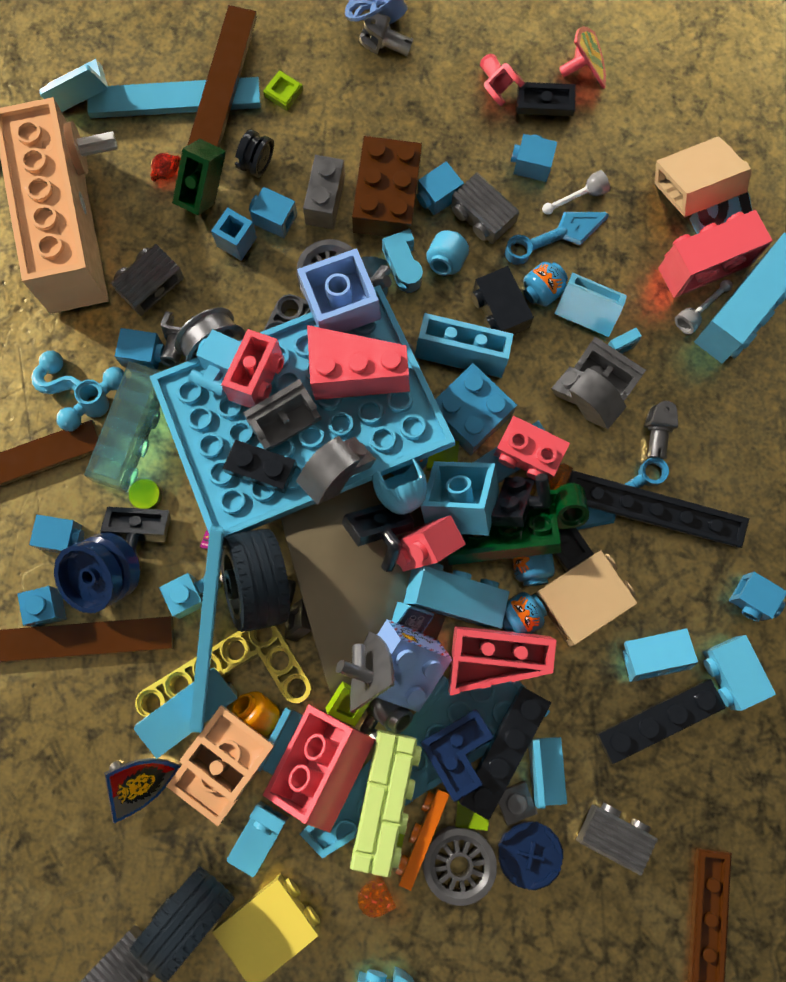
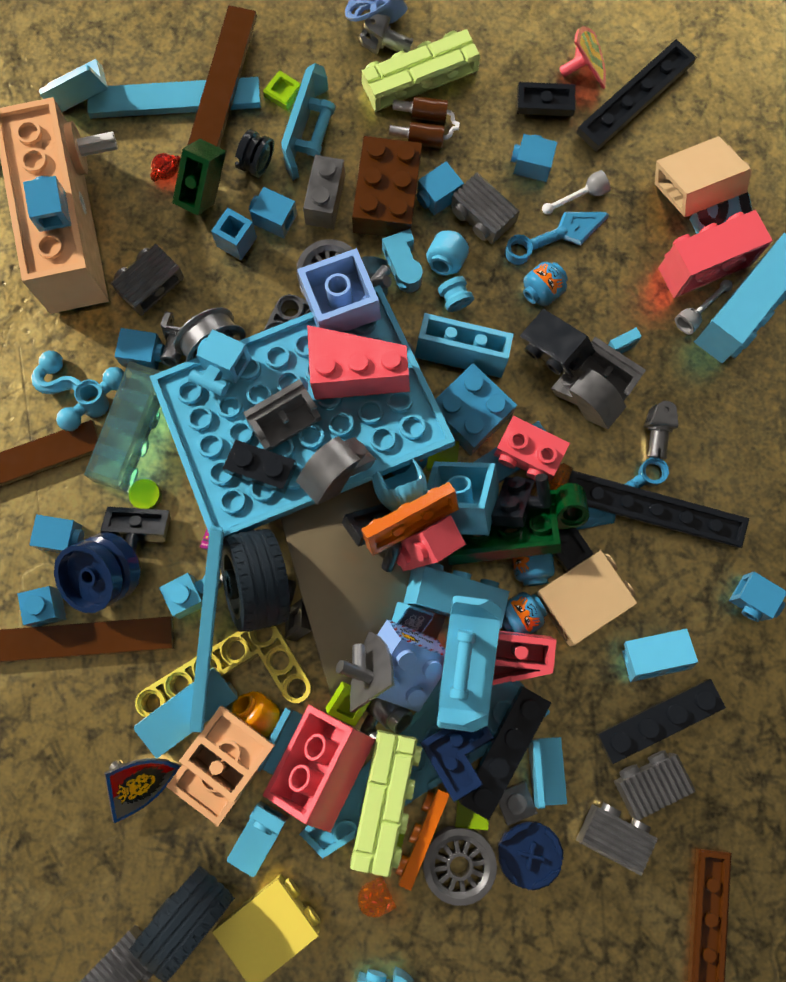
coral brick [221,329,284,408] -> none
black brick [471,266,534,335] -> none
coral piece [480,54,525,107] -> none
medium azure brick [554,272,627,337] -> none
medium azure brick [702,635,776,711] -> none
none -> dark azure brick [23,176,71,232]
none -> medium azure piece [281,63,336,180]
none -> orange plate [361,482,459,556]
none -> yellowish green brick [362,29,480,112]
none -> reddish brown piece [389,96,460,148]
none -> medium azure piece [437,596,502,732]
none -> medium azure wheel [438,276,474,312]
none -> black hinge [520,309,596,379]
none -> black plate [576,39,697,152]
none -> flat silver brick [614,750,696,820]

